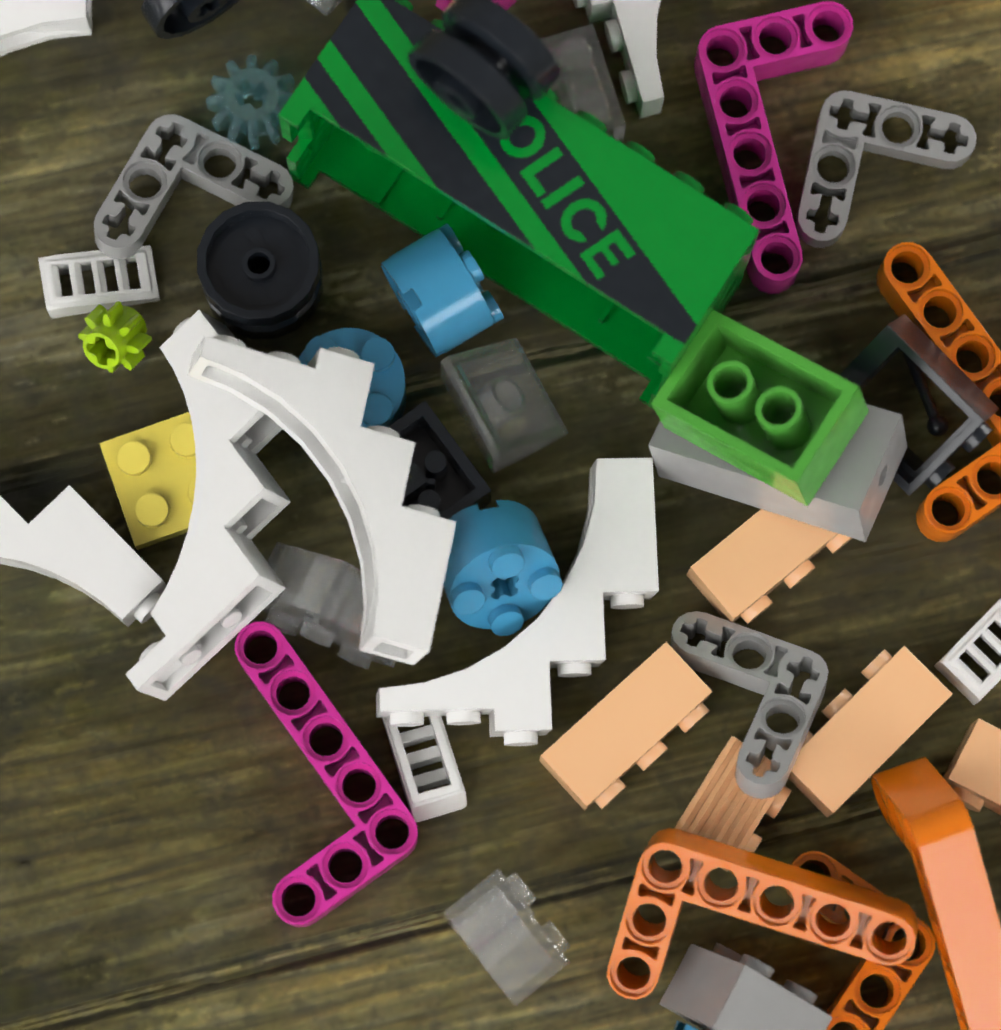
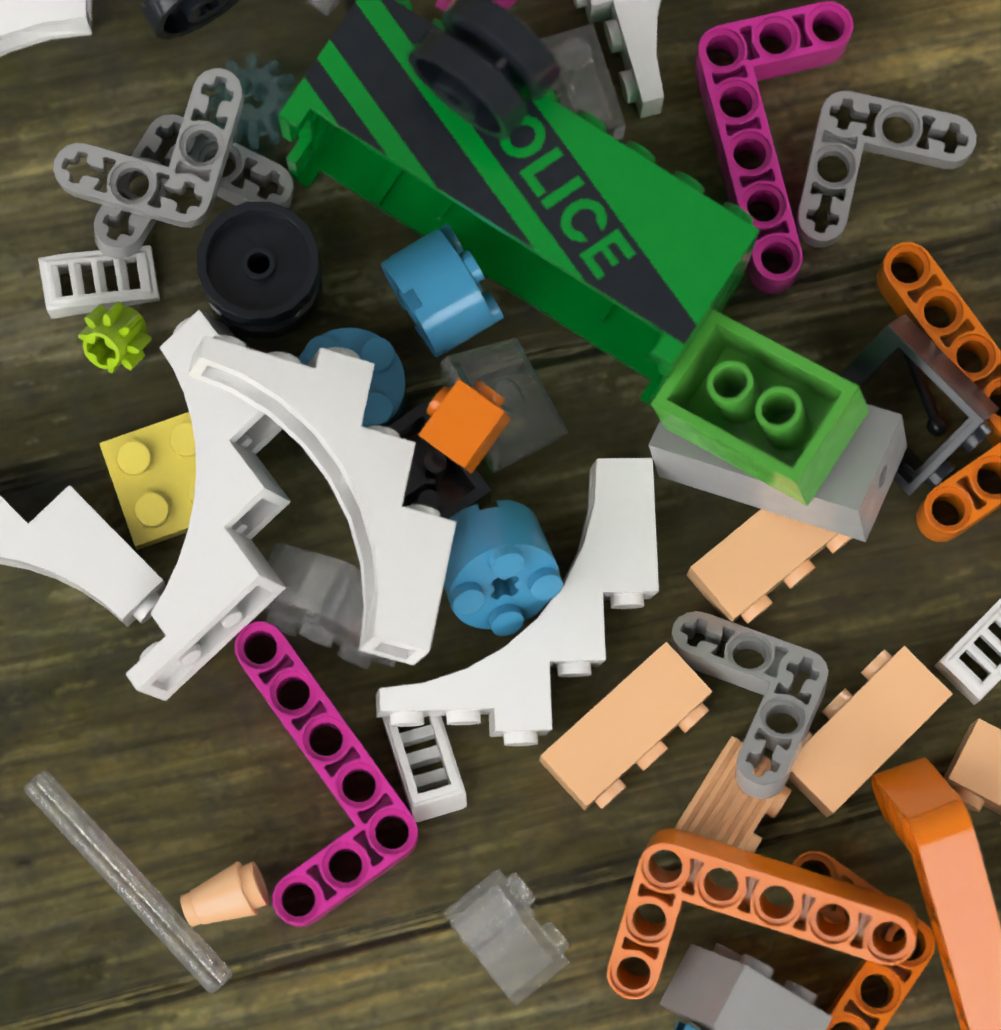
none -> clear axle [24,771,232,993]
none -> light grey beam [53,68,244,228]
none -> light nougat cone [180,861,269,927]
none -> orange brick [418,379,511,474]

